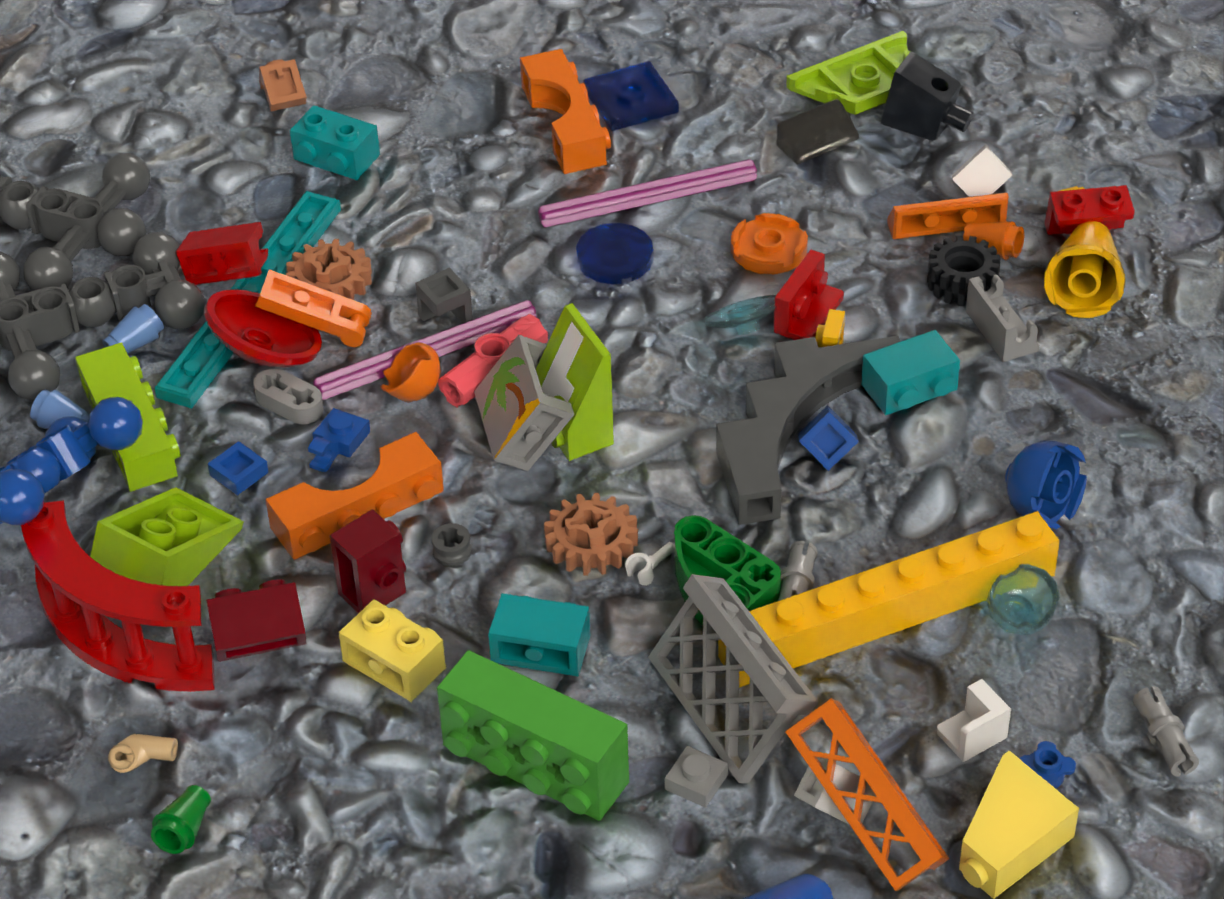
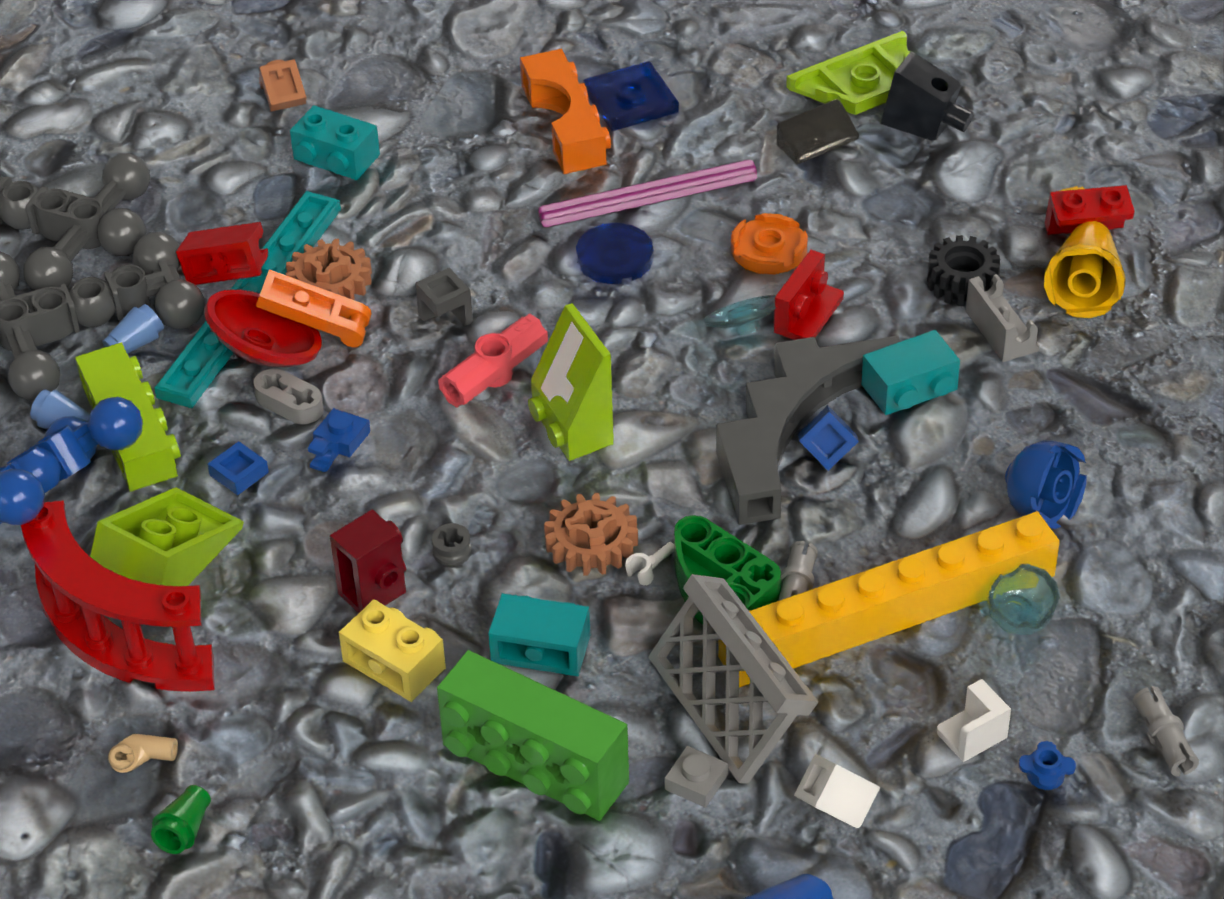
dark red brick [206,579,307,662] -> none
orange arch [265,432,444,560] -> none
axle [313,300,537,400] -> none
orange hair [380,342,440,403] -> none
light grey panel [474,335,574,471] -> none
orange fence [785,698,950,891] -> none
yellow plate [815,309,845,348] -> none
orange slope [887,193,1009,239] -> none
white panel [952,144,1012,197] -> none
light yellow slope [959,751,1079,899] -> none
orange cone [963,221,1025,260] -> none

